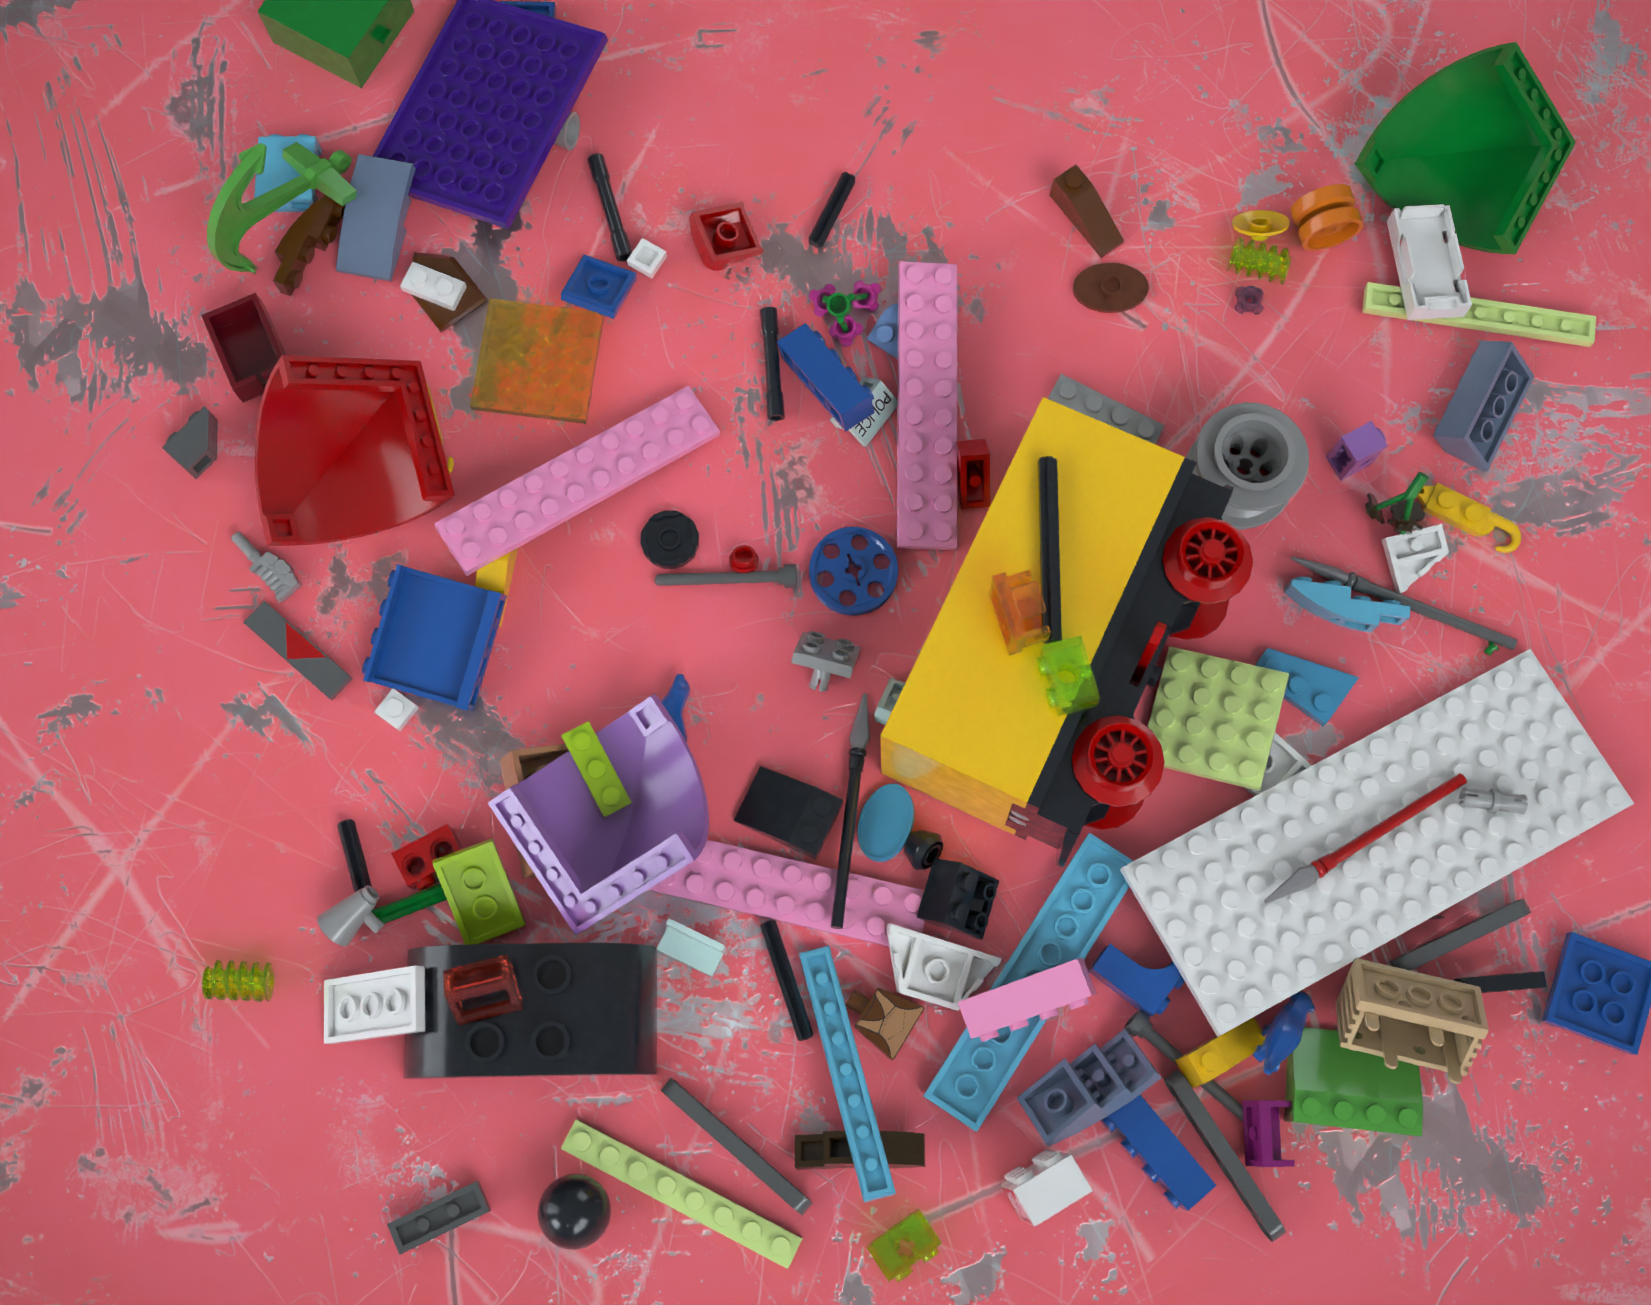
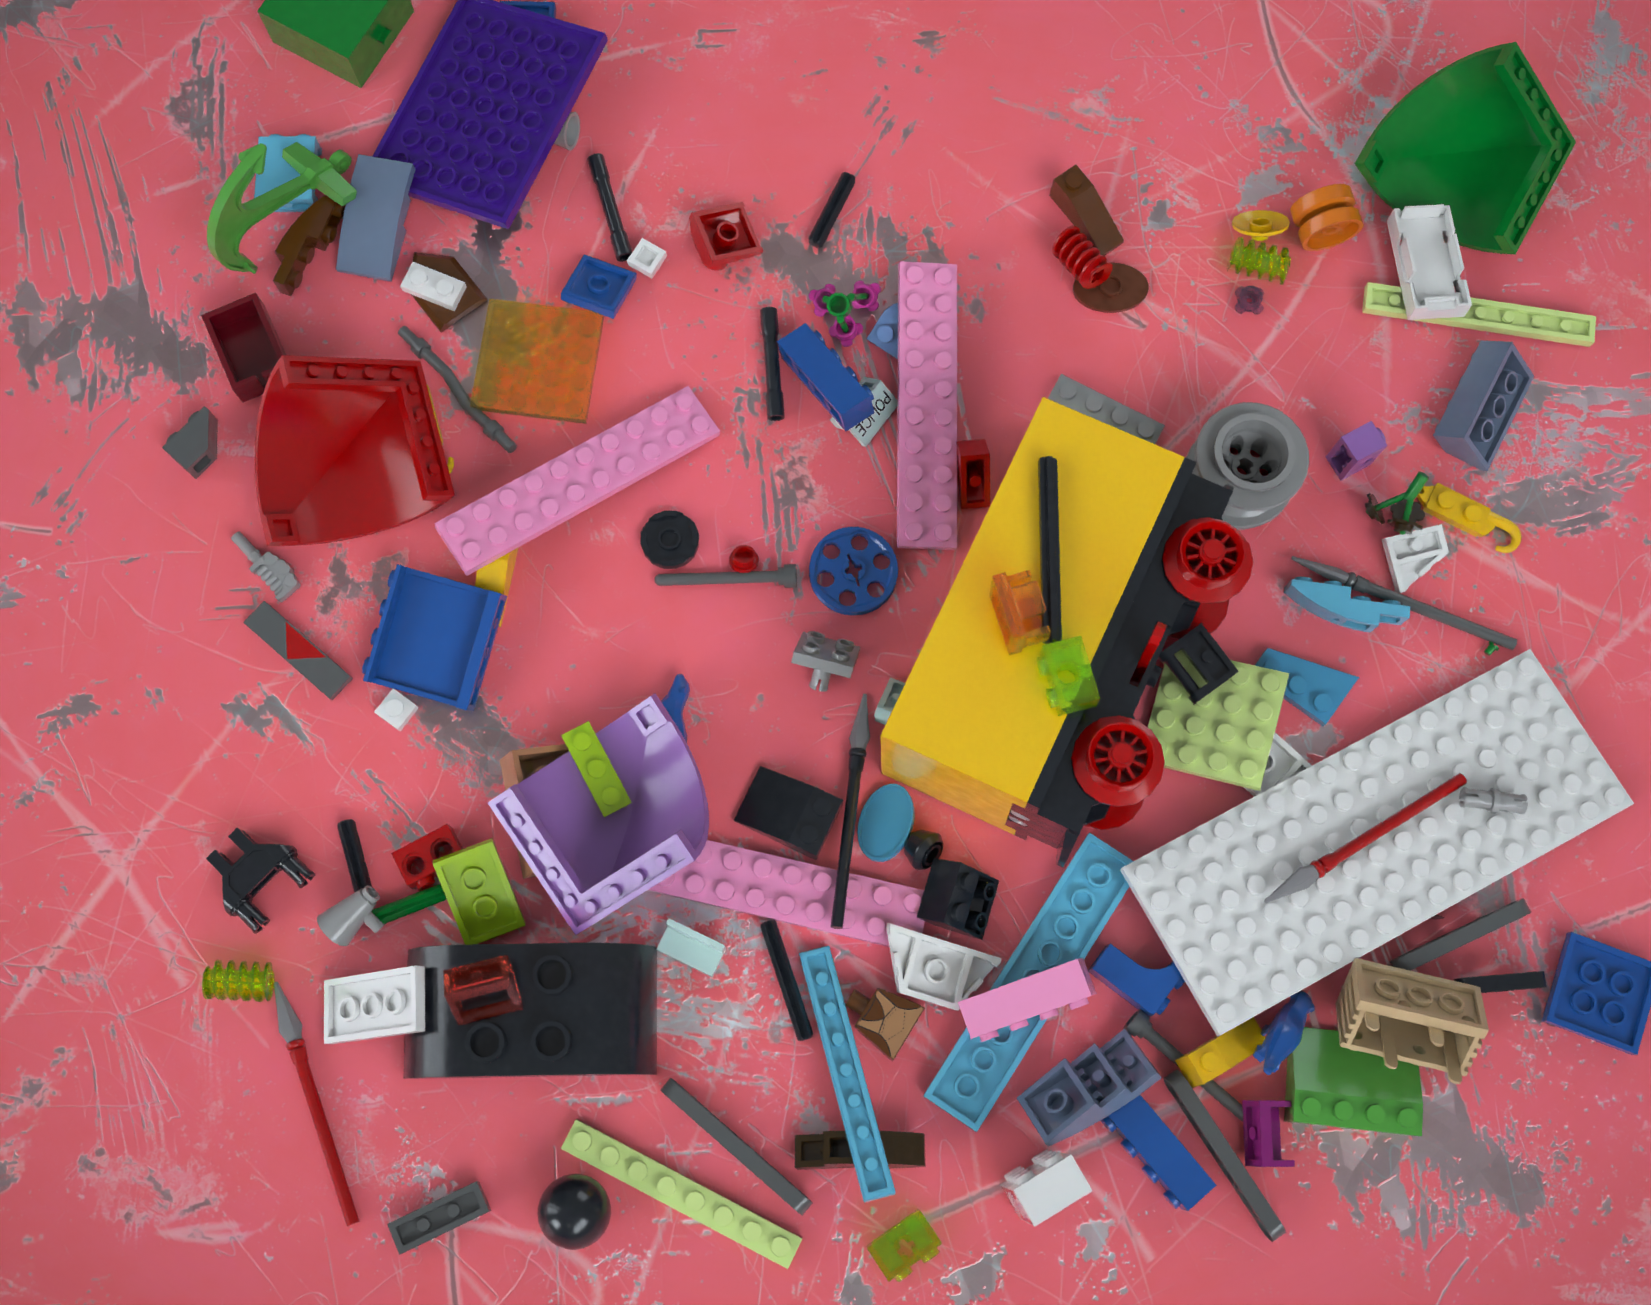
none -> black connector [206,828,315,934]
none -> red piece [274,982,360,1226]
none -> dark grey bar [398,326,517,453]
none -> red piece [1052,225,1113,289]
none -> black plate [1158,623,1239,705]

